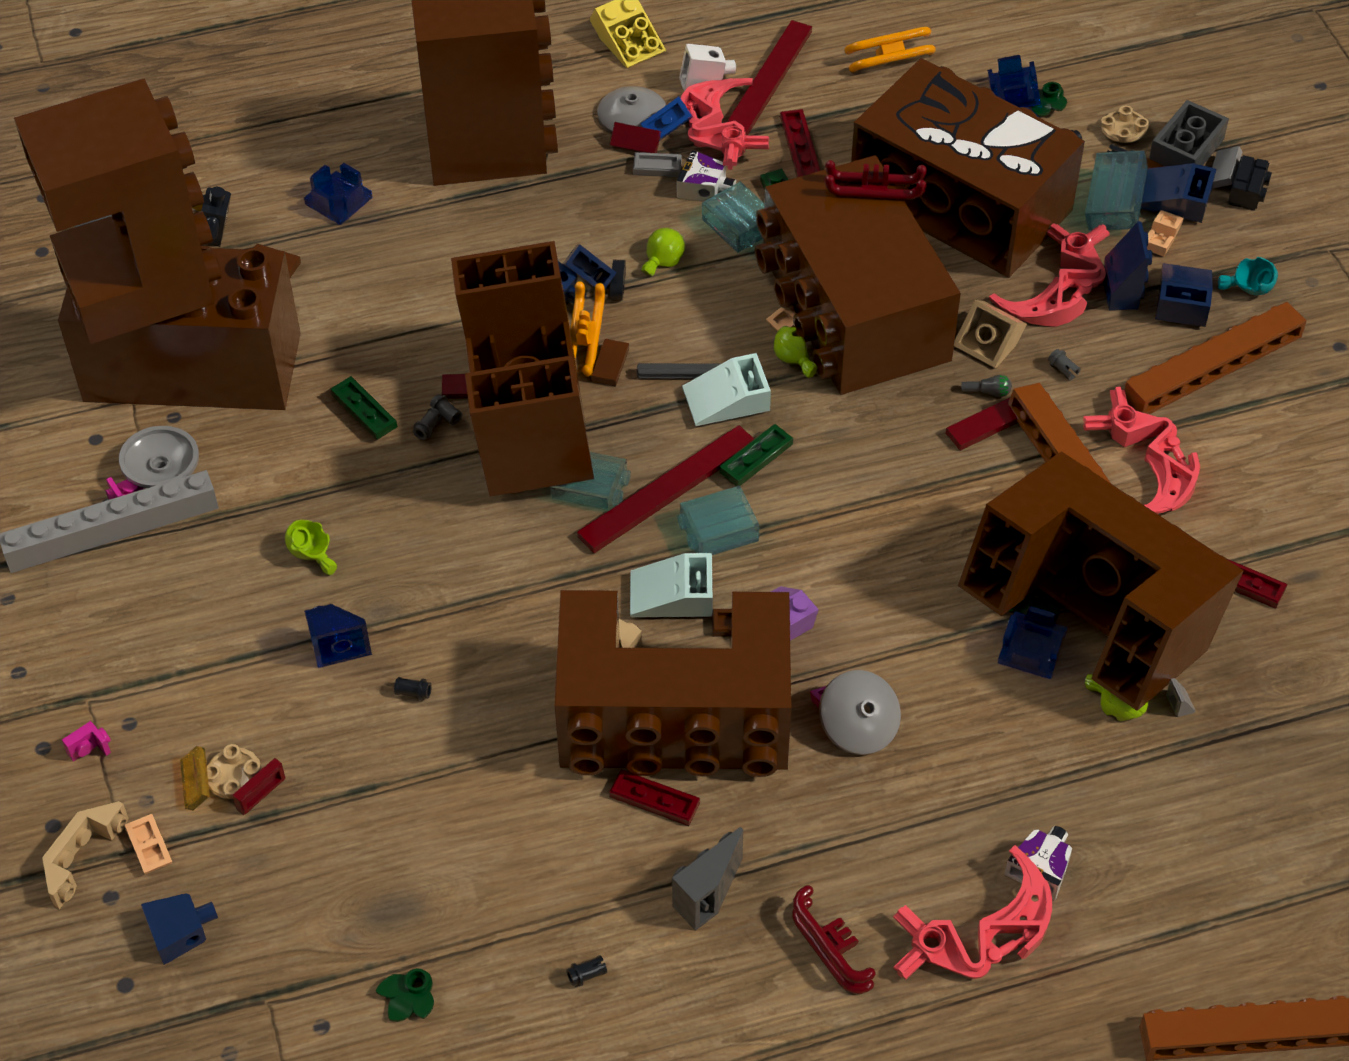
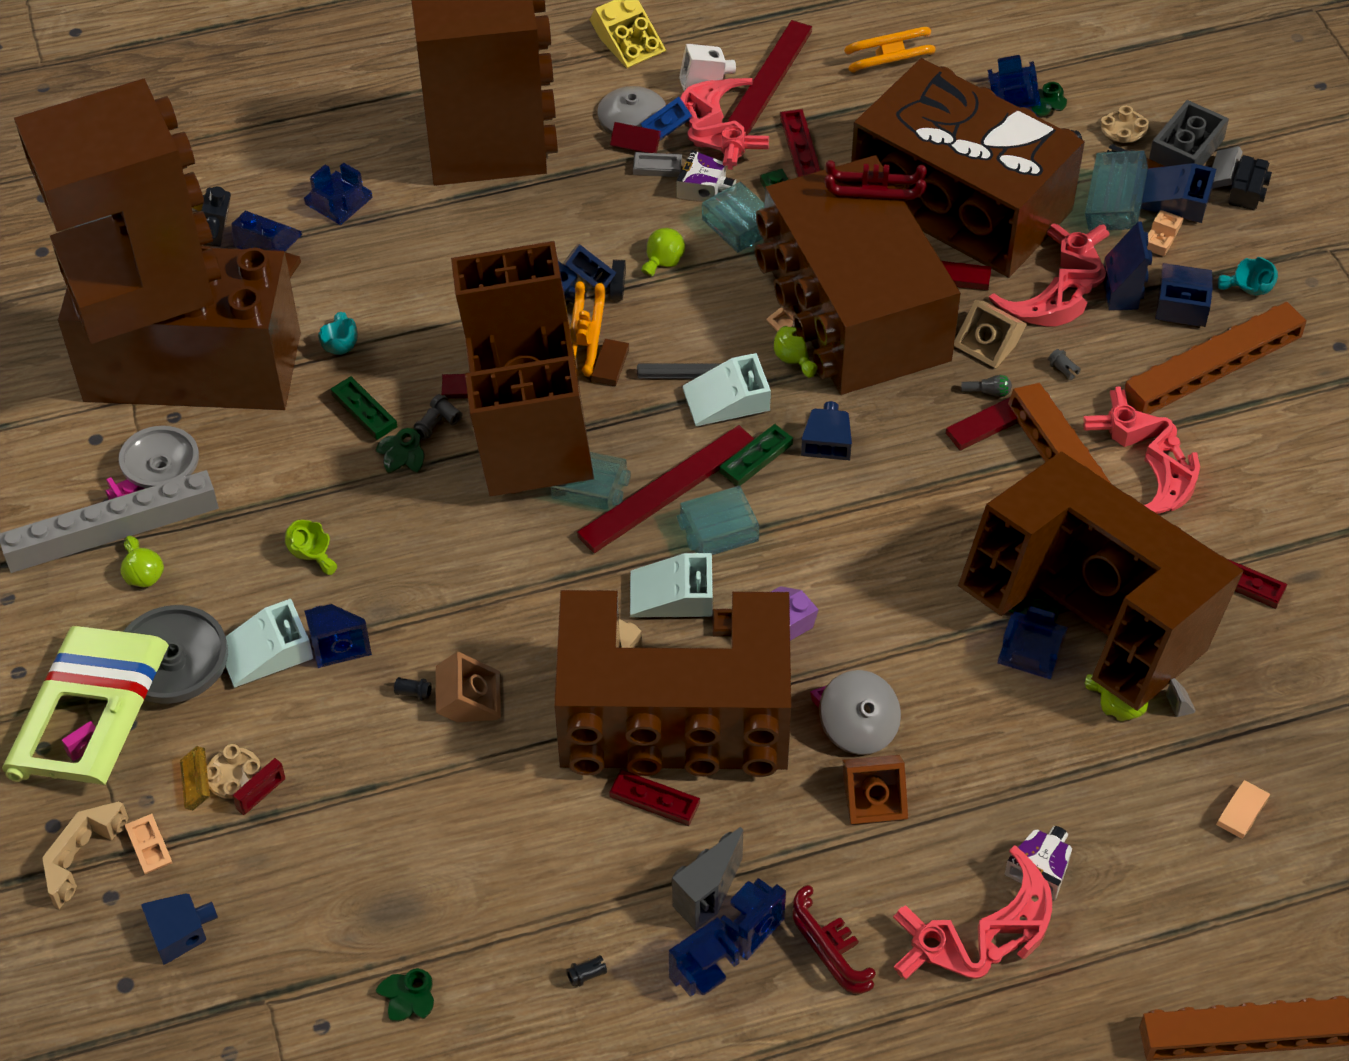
none -> yellowish green piece [2,626,169,785]
none -> lime hair [120,535,164,587]
none -> dark grey dish [123,605,228,704]
none -> light aqua slope [225,599,313,688]
none -> clear blue slope [231,210,302,251]
none -> teal hair [318,312,358,355]
none -> dark green plate [375,428,425,473]
none -> medium nougat slope [436,651,501,722]
none -> clear blue panel [669,917,740,997]
none -> clear blue panel [719,878,786,960]
none -> dark blue torso [801,401,852,461]
none -> dark orange slope [842,755,908,824]
none -> dark red tile [941,261,991,290]
none -> light nougat slope [1216,780,1270,839]

